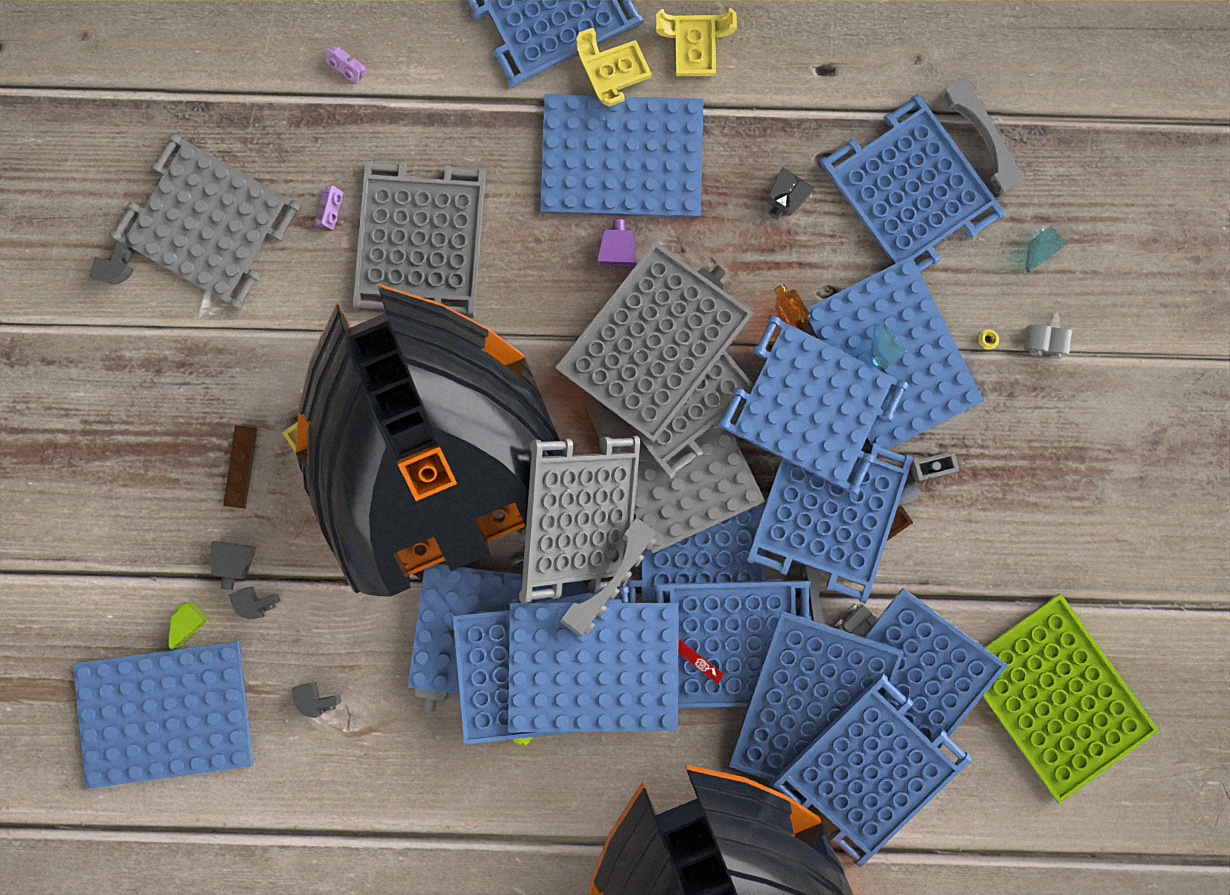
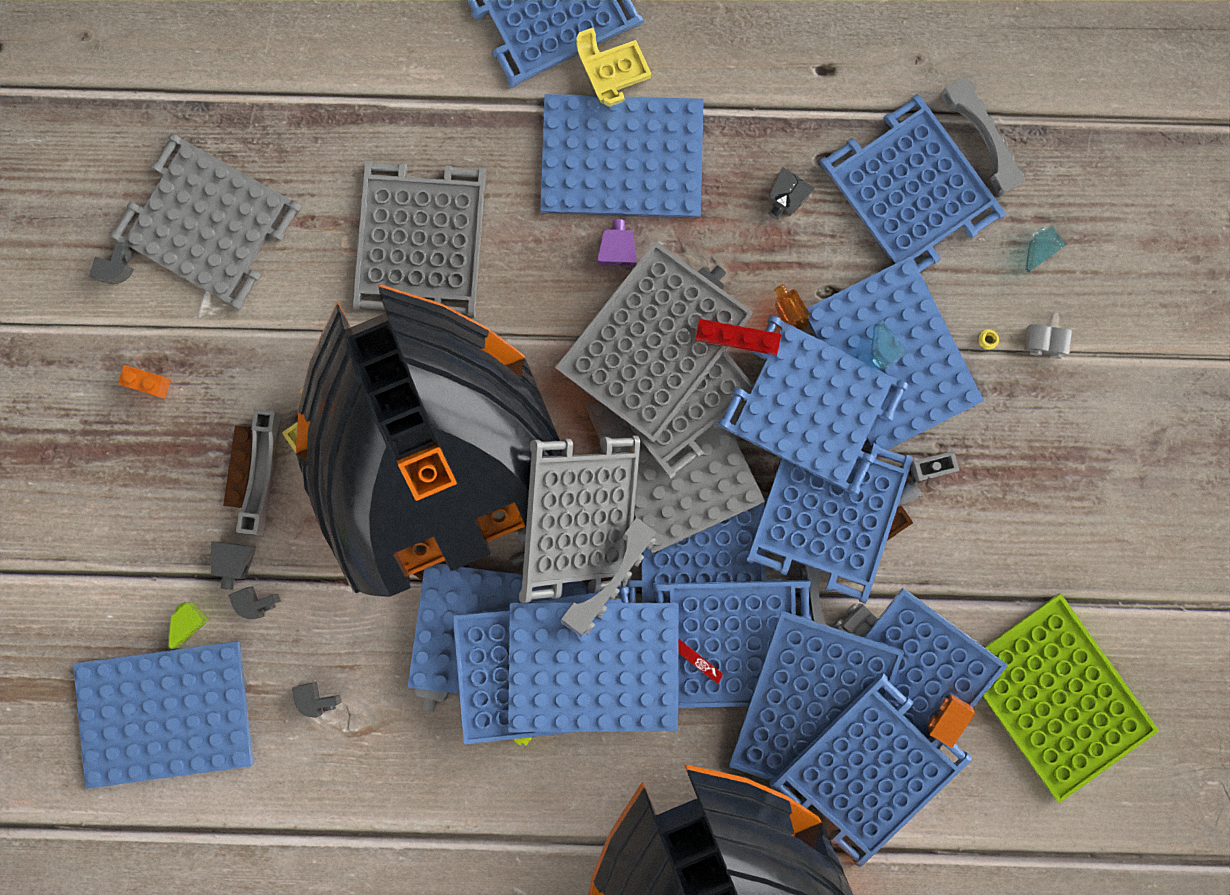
lavender hinge [315,185,344,230] -> none
lavender hinge [326,46,367,85] -> none
light yellow piece [656,8,737,76] -> none
none -> orange brick [118,365,171,399]
none -> light grey arch [236,409,281,535]
none -> red plate [695,319,781,356]
none -> orange brick [927,693,975,748]

